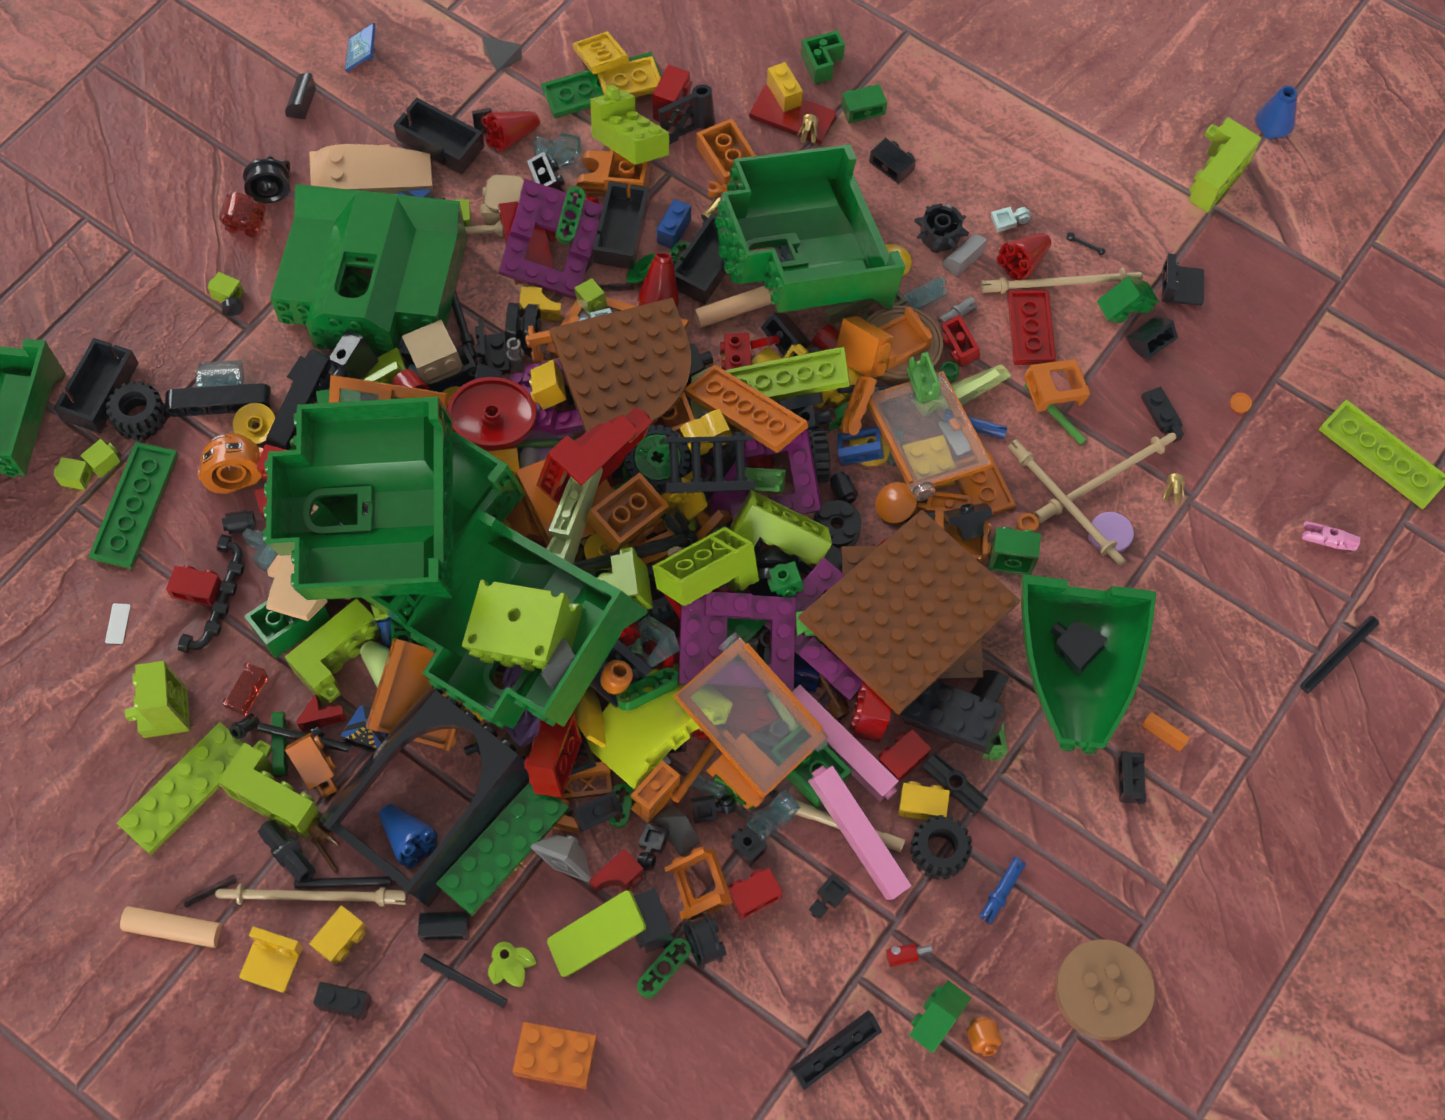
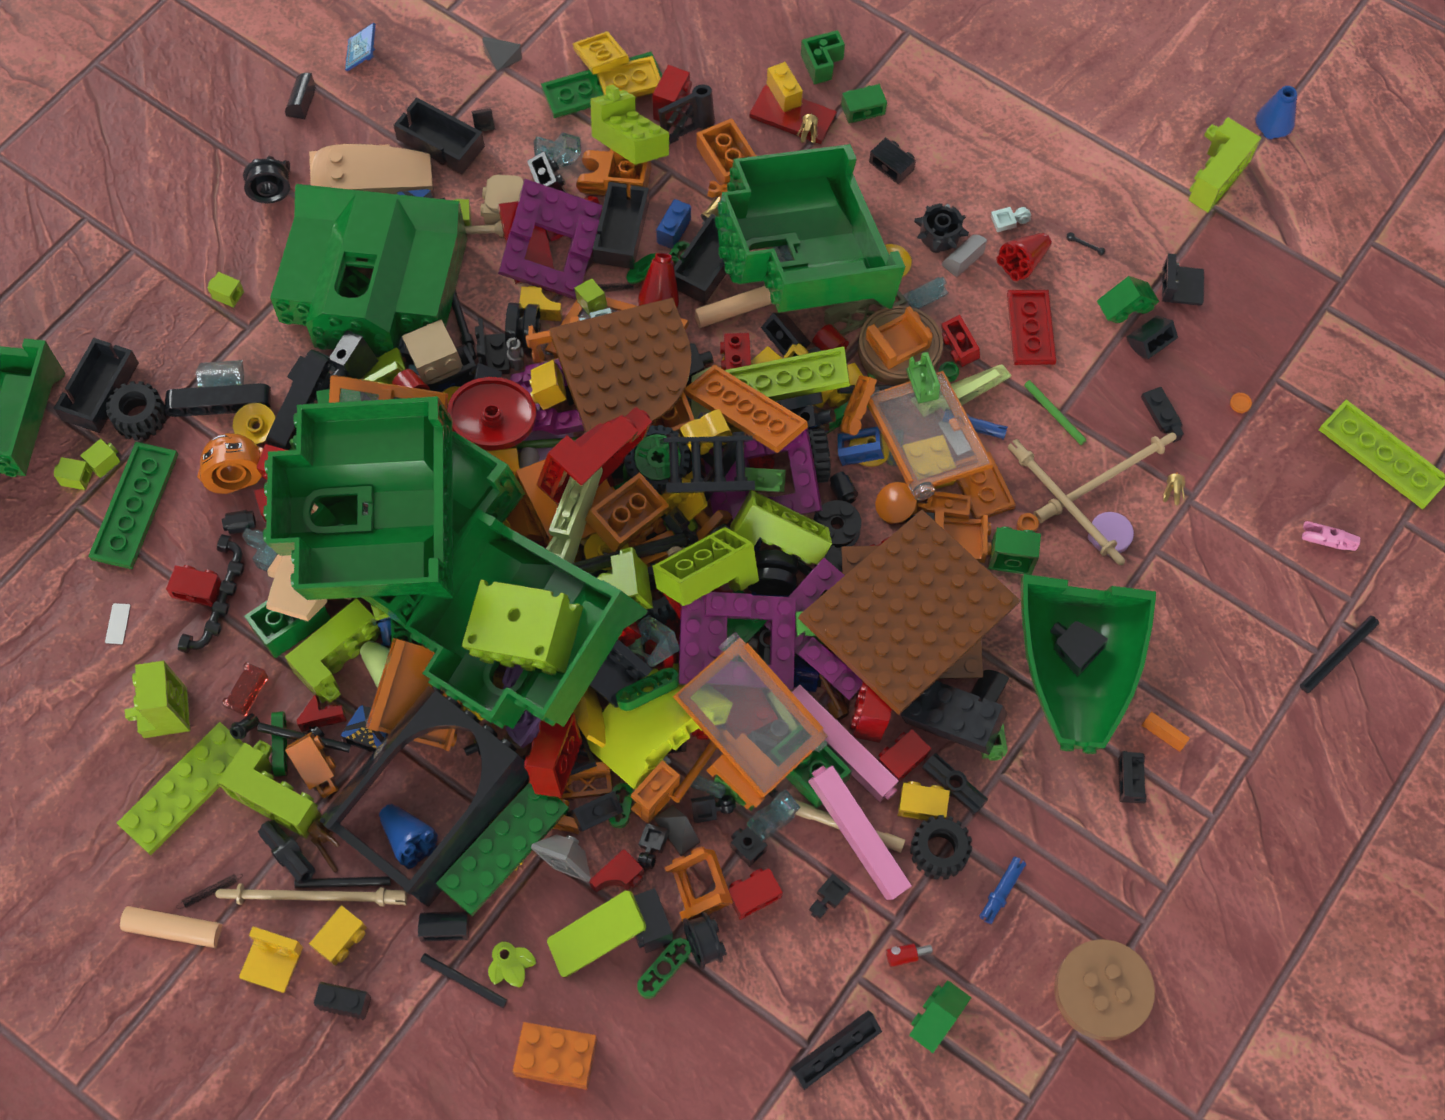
clear red brick [219,192,266,238] -> none
black tile [221,298,243,316] -> none
red cone [482,111,540,152] -> none
dark grey slope [541,639,575,691] -> none
green beam [555,186,585,244] -> none
orange head [600,660,633,694] -> none
red tile [750,335,780,350] -> none
green brick [767,561,804,598] -> none
orange brick [836,316,894,378] -> none
light grey pin [938,296,977,328] -> none
black brick [943,502,993,540] -> none
orange head [967,1017,1002,1056] -> none
tan bar [981,268,1143,294] -> none
orange window [1024,359,1090,412] -> none

